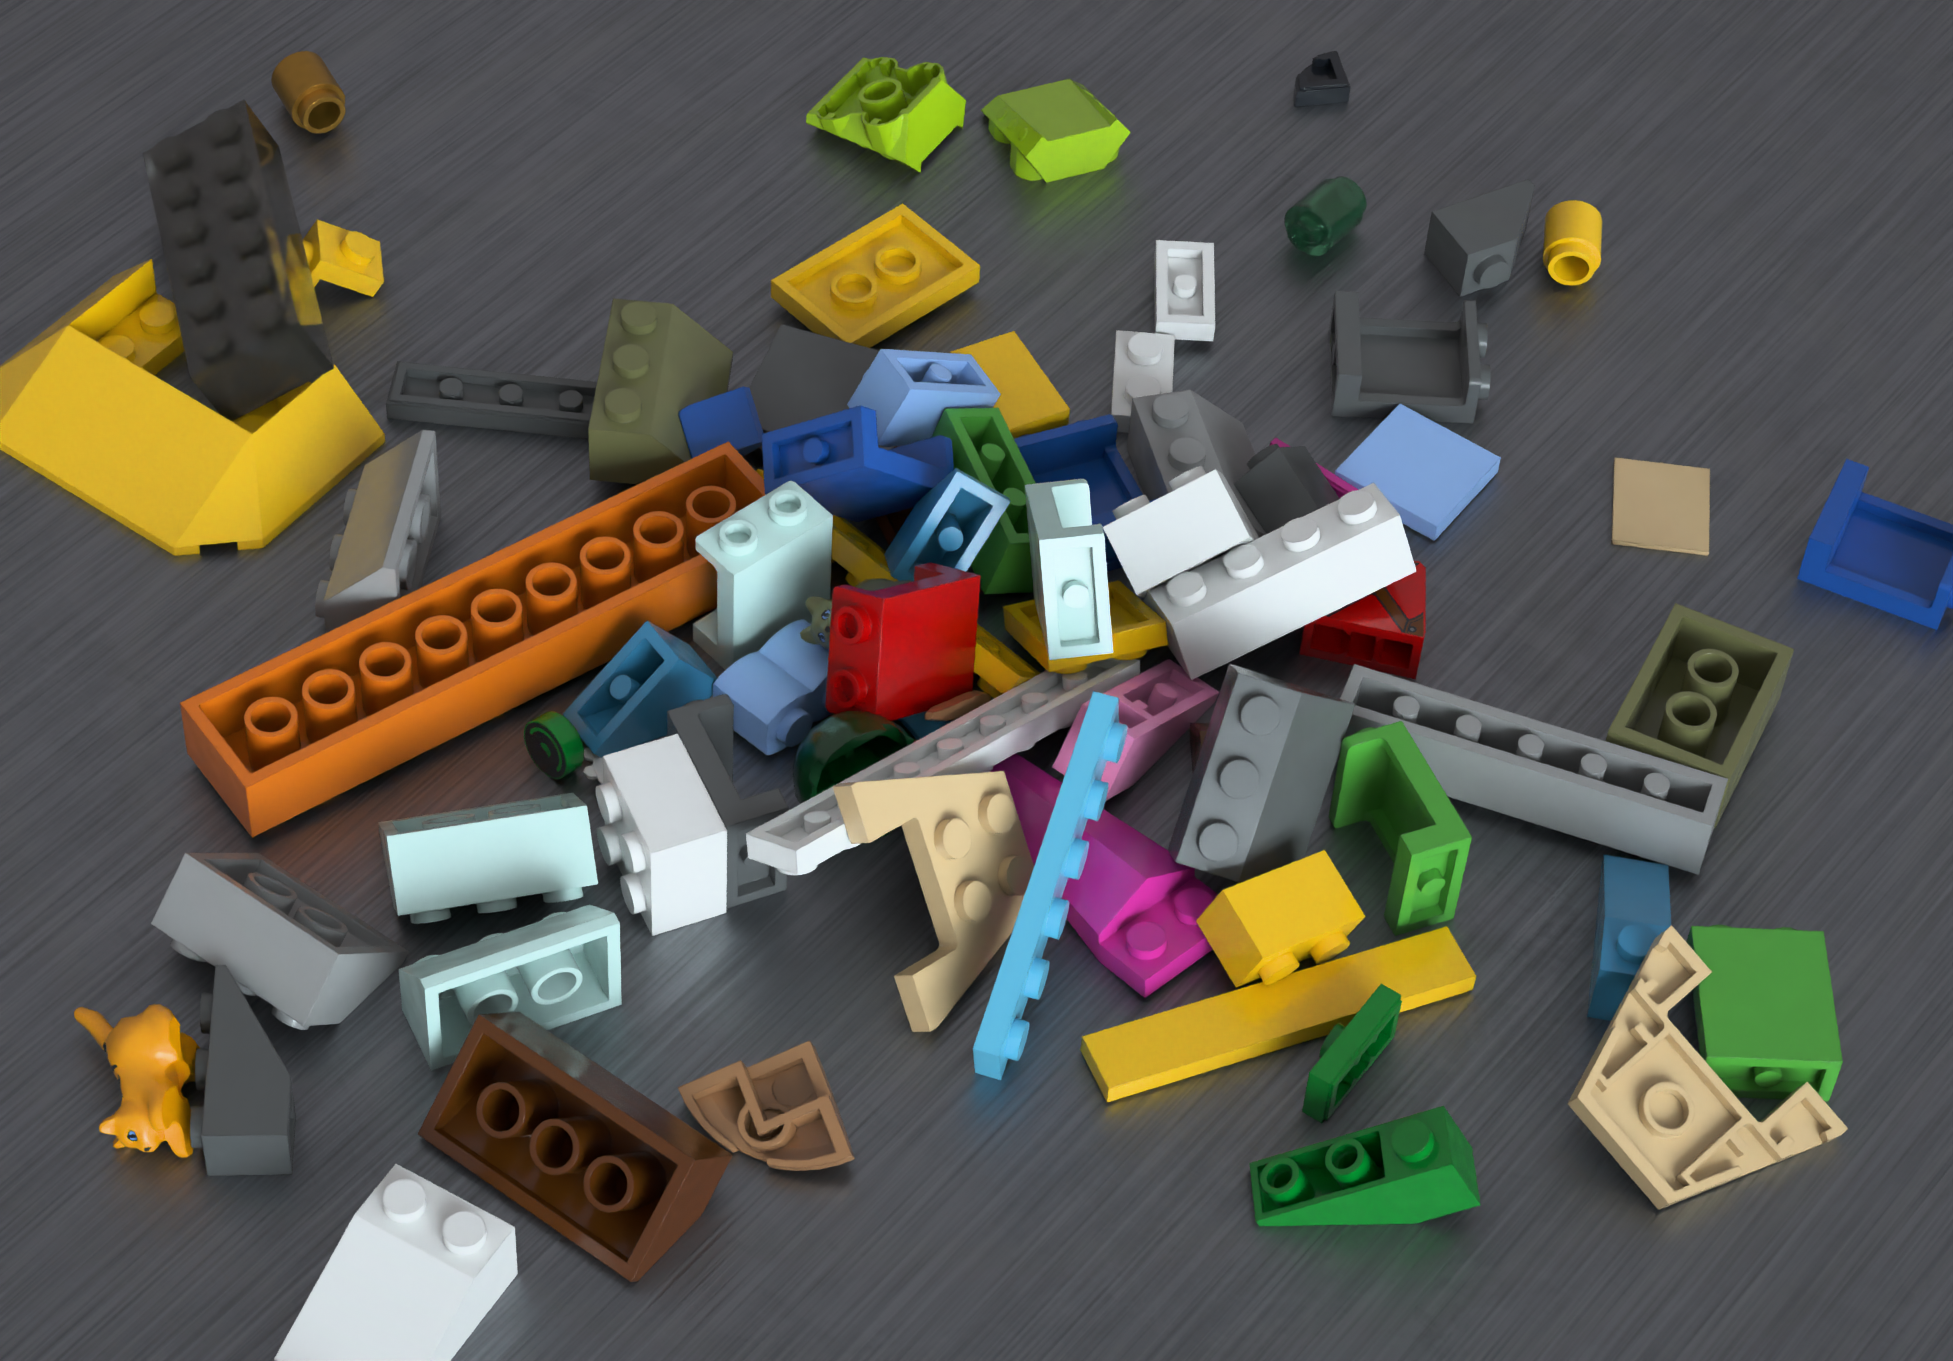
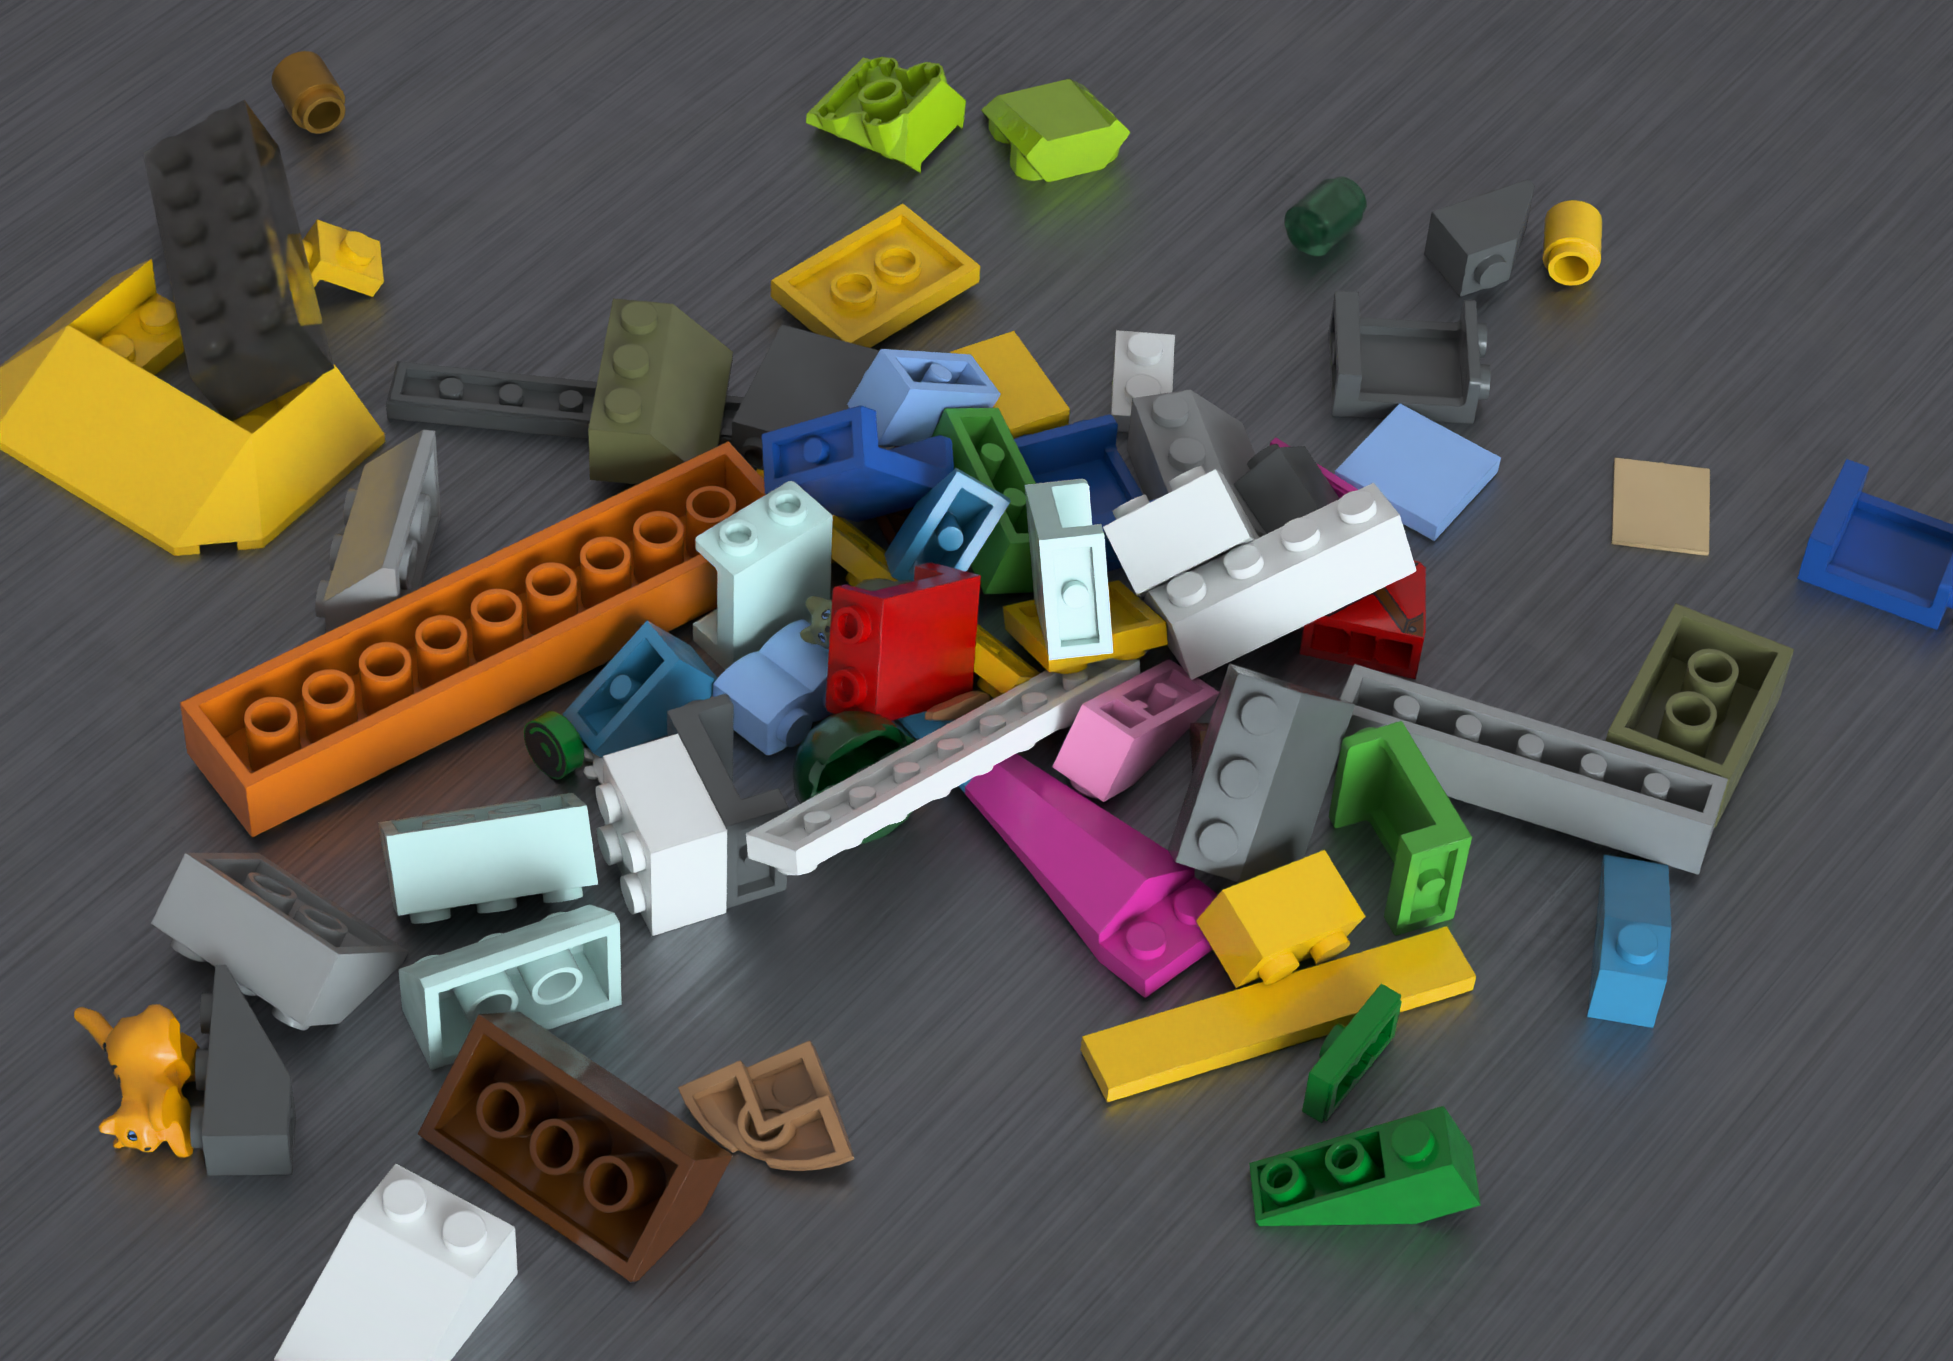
blue slope [678,386,764,459] -> none
tan wing [833,771,1034,1032] -> none
medium azure plate [973,691,1128,1080] -> none
white plate [1154,240,1215,341] -> none
black tile [1293,51,1351,107] -> none
tan wing [1567,925,1848,1210] -> none
bright green panel [1687,925,1843,1101] -> none

